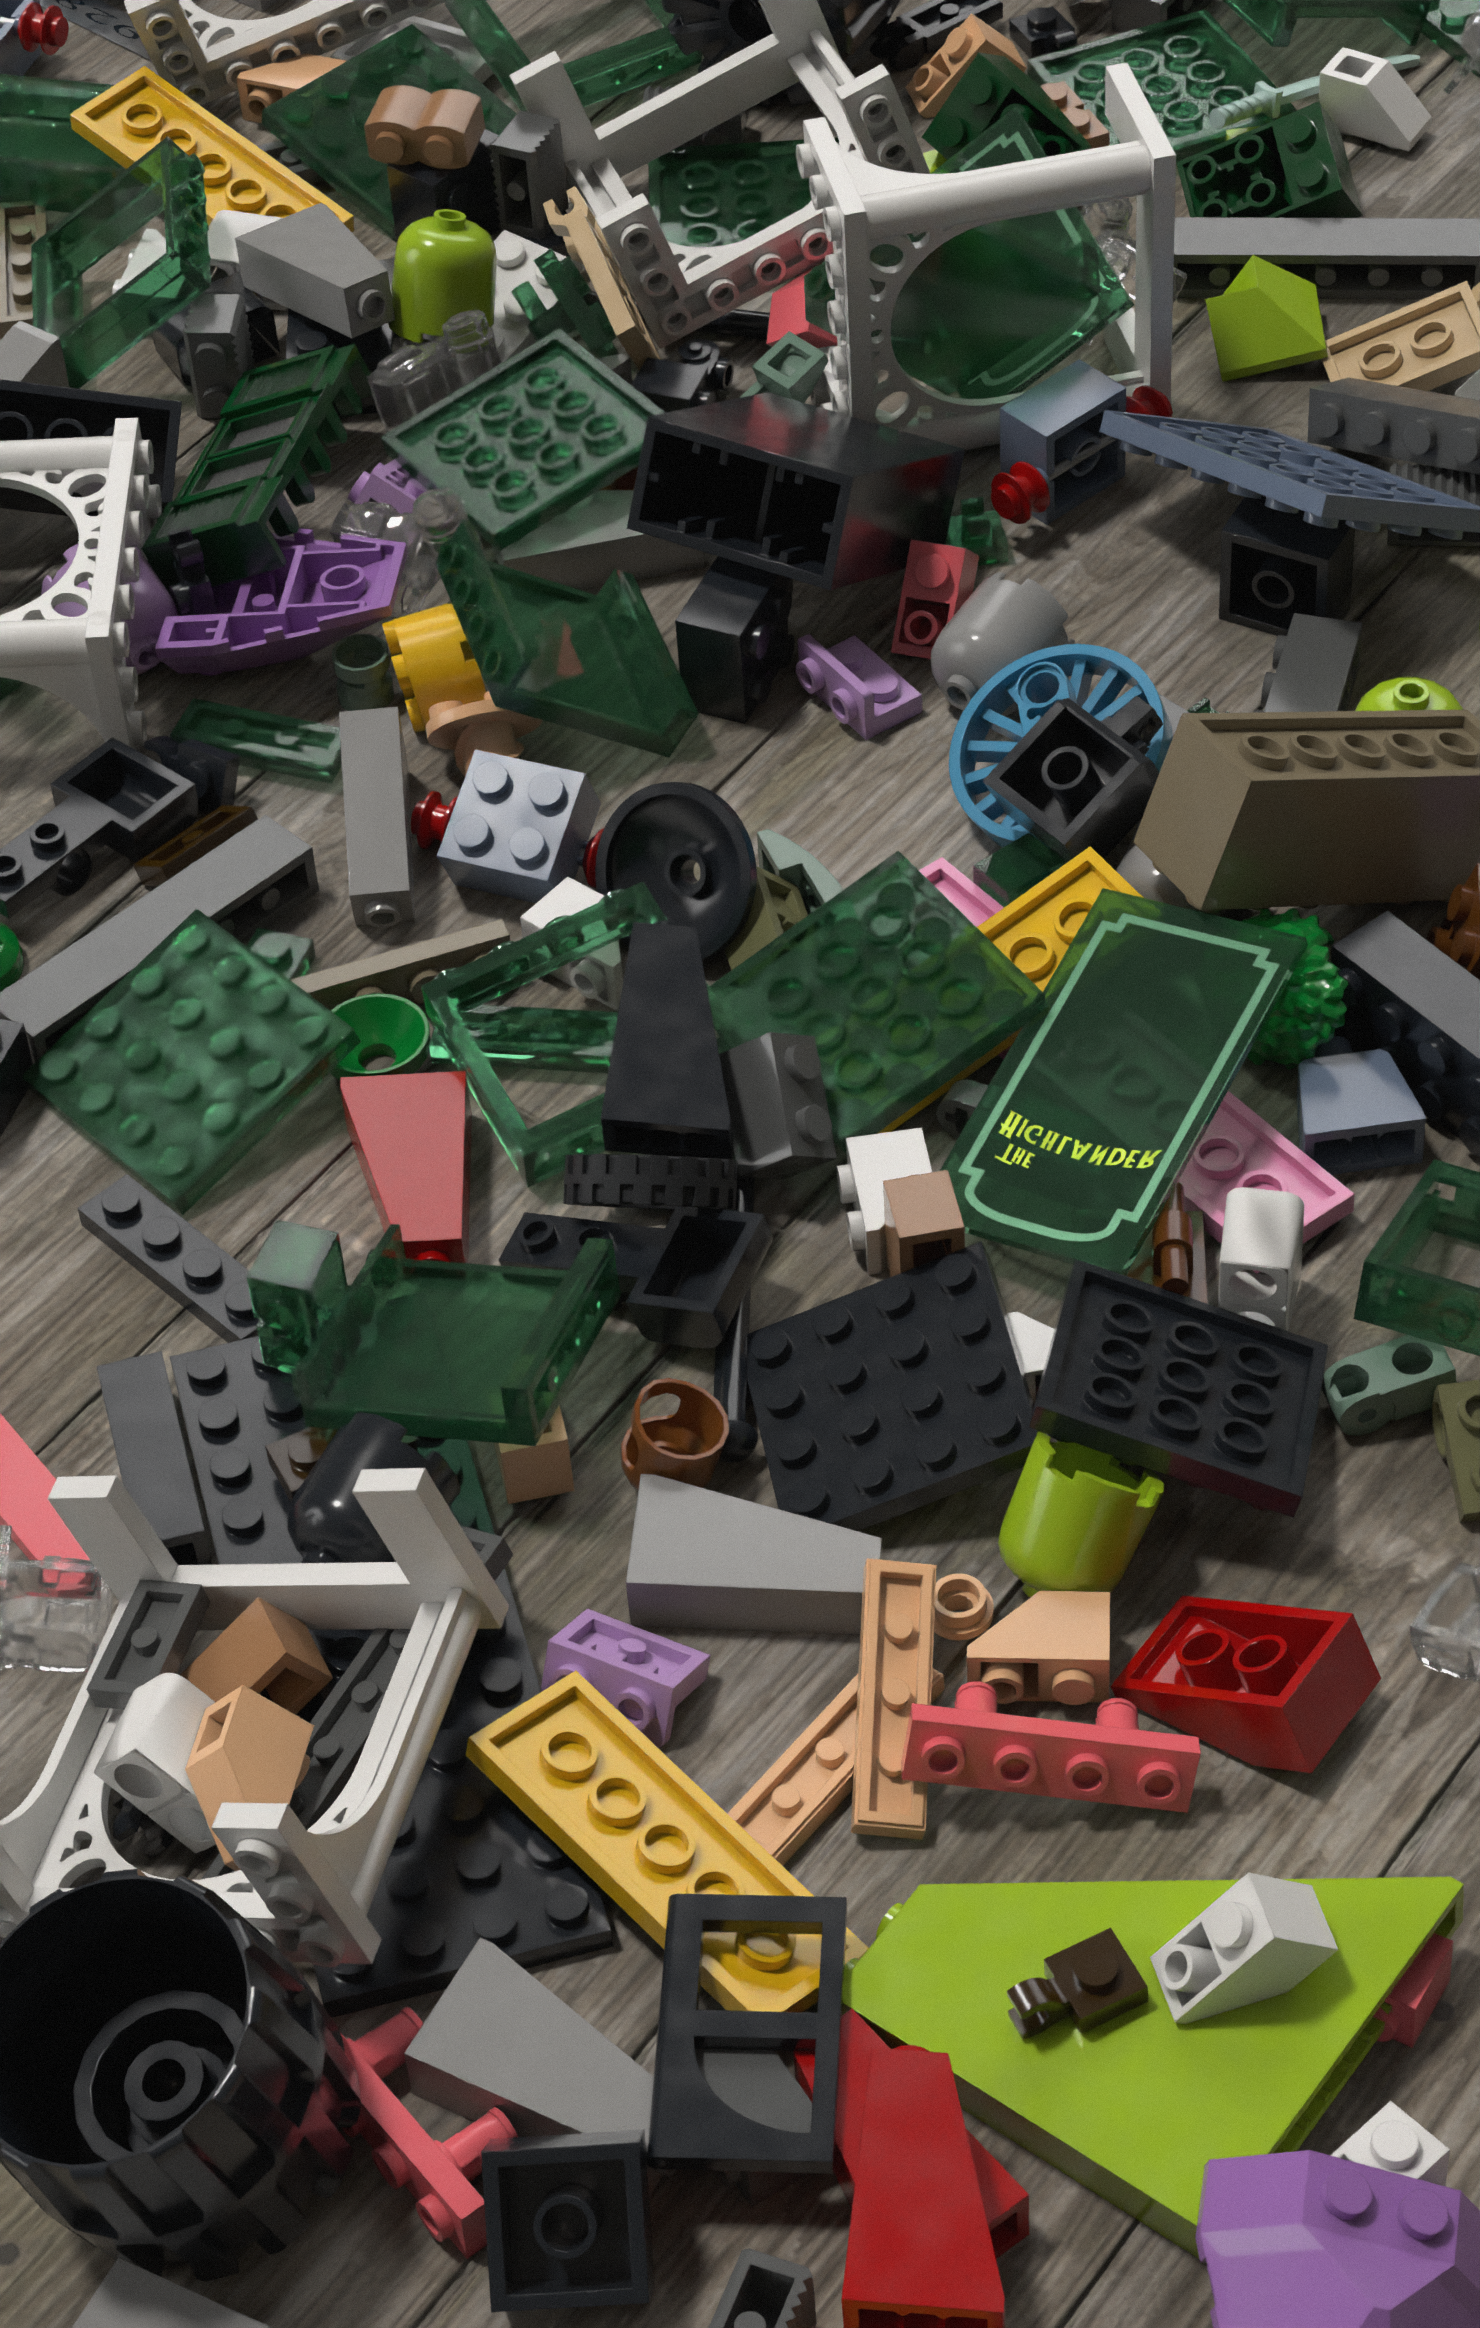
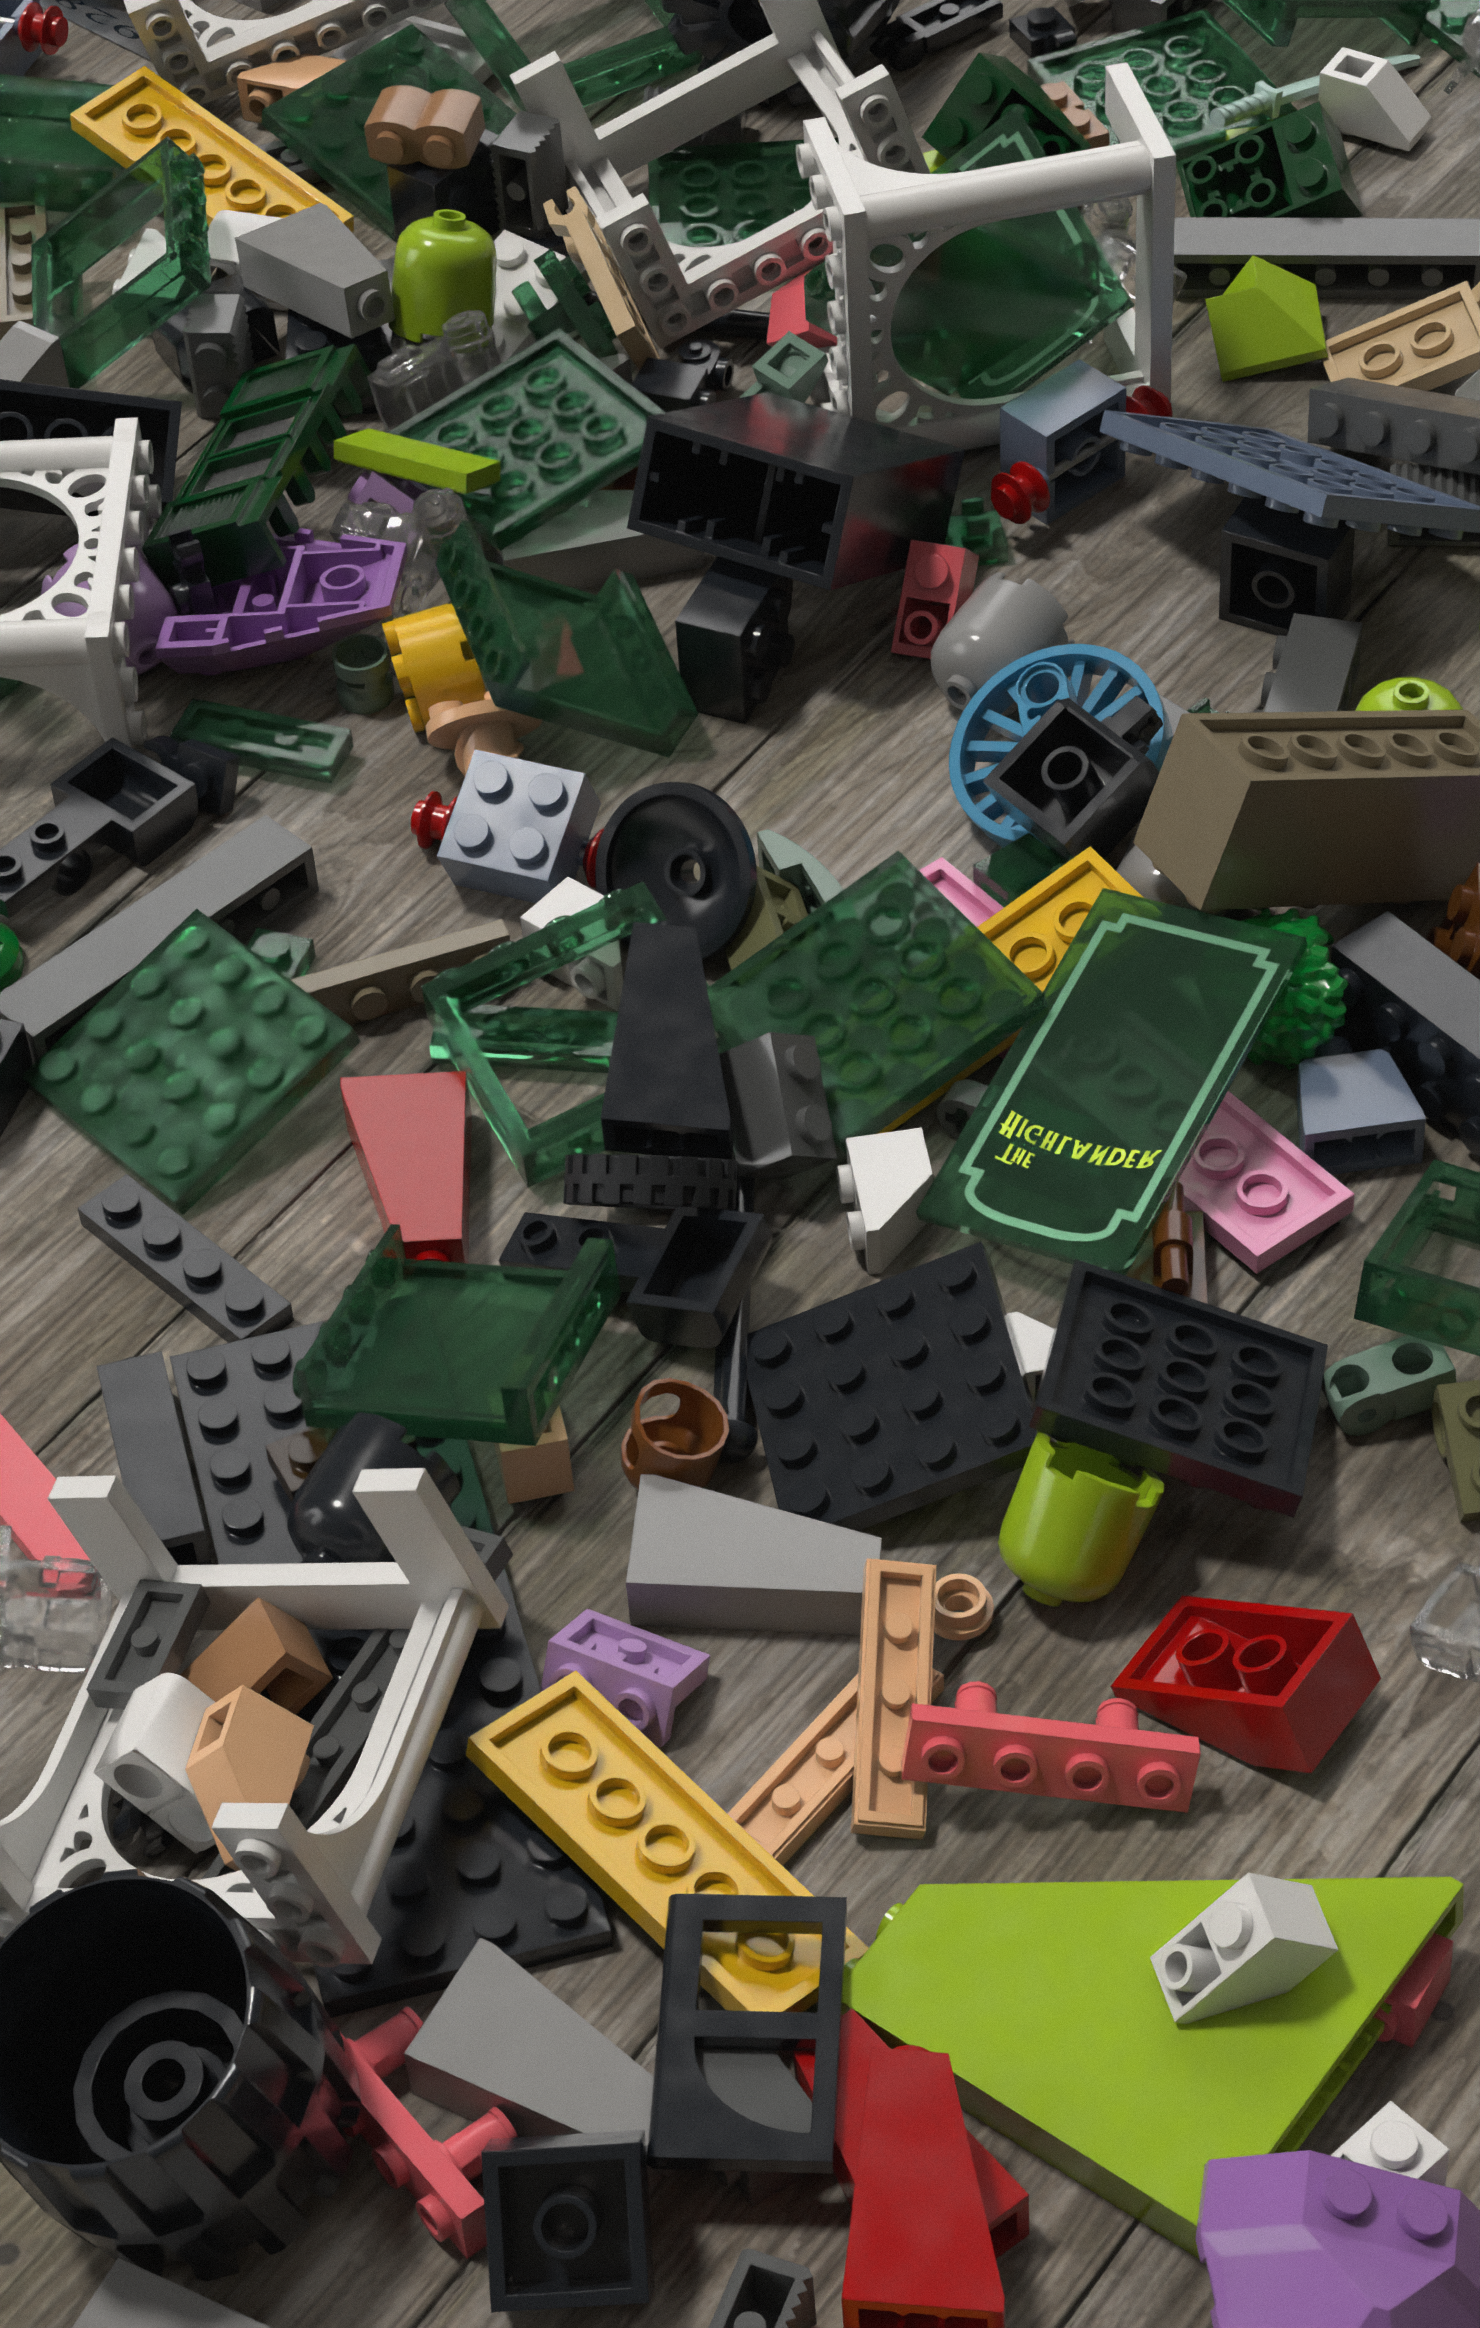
dark brown plate [133,805,258,887] -> none
clear green piece [247,1220,354,1378] -> none
green piece [317,993,431,1080] -> none
light grey slope [339,707,415,928] -> none
lavender bracket [796,634,922,740] -> none
medium nougat piece [883,1170,965,1278] -> none
light nougat slope [906,13,1027,119] -> none
light nougat slope [967,1591,1110,1705] -> none
dark brown plate [1007,1927,1148,2039] -> none
white piece [1218,1187,1304,1331] -> none
none -> lime tile [334,428,500,495]

